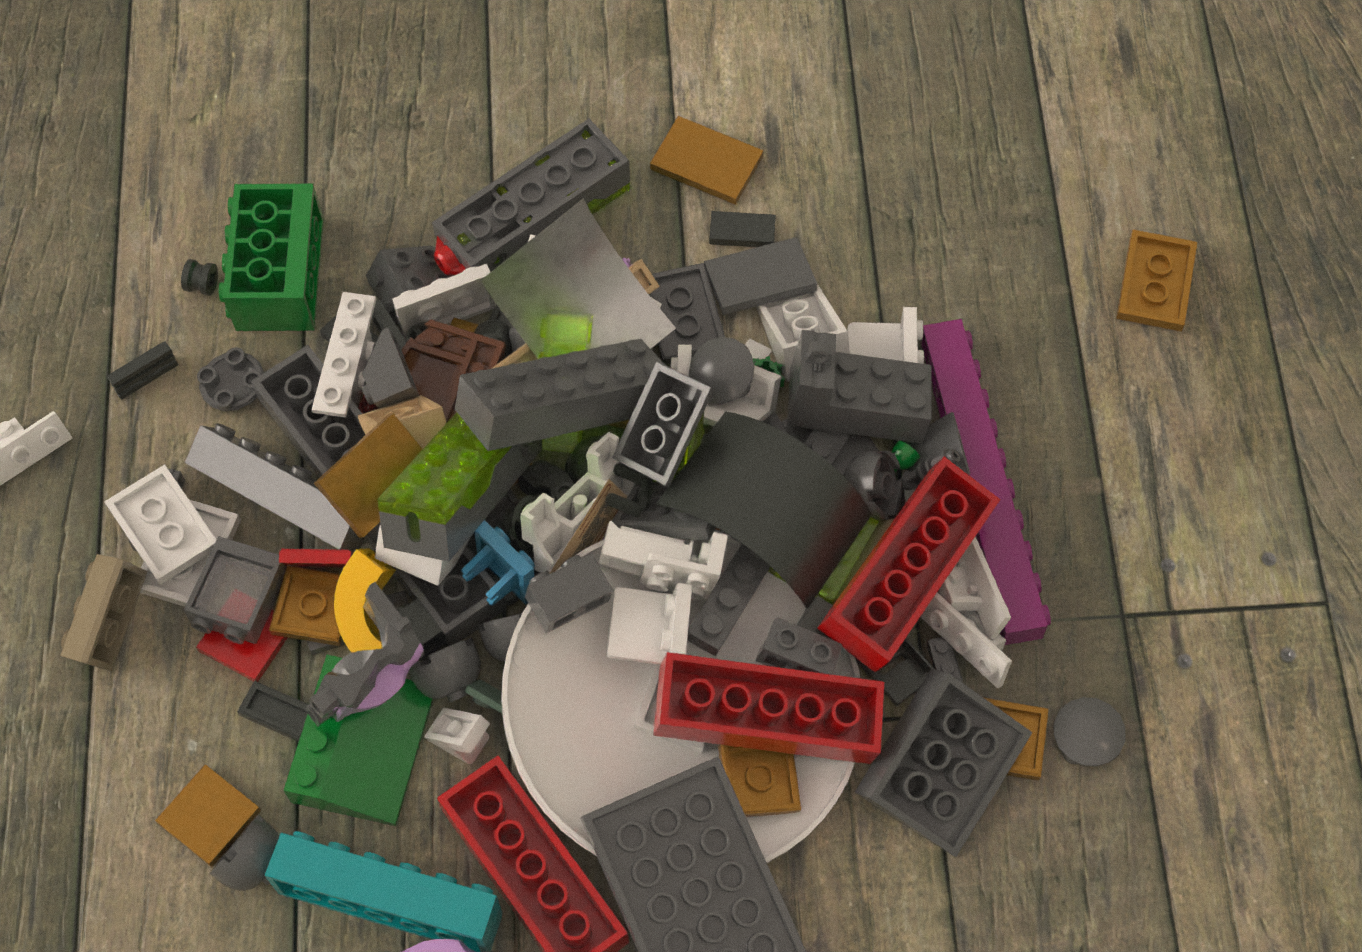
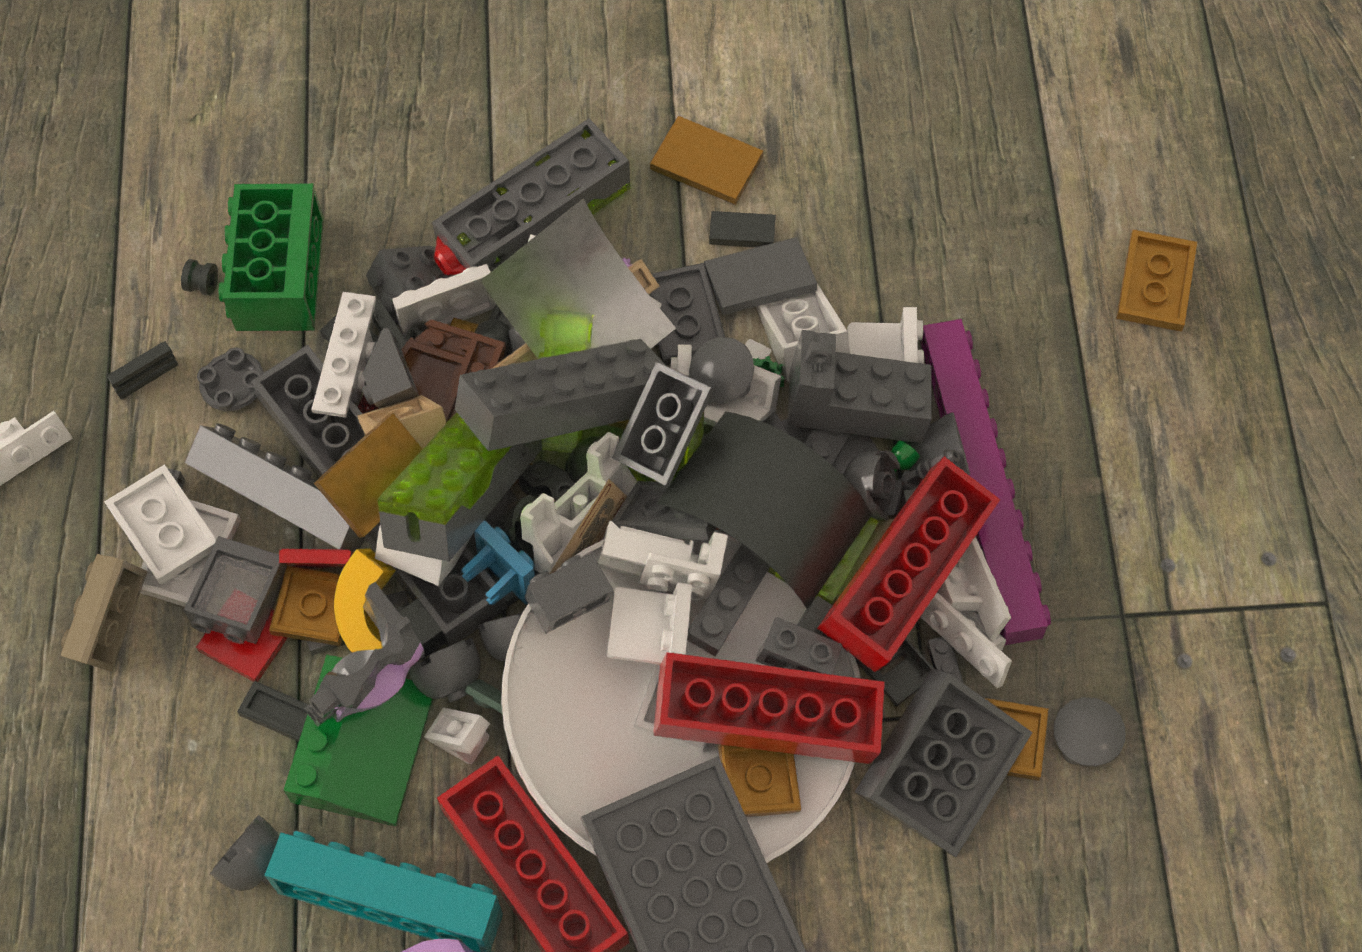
pearl gold tile [155,764,261,867] -> none
pearl dark grey piece [605,463,653,517] -> none

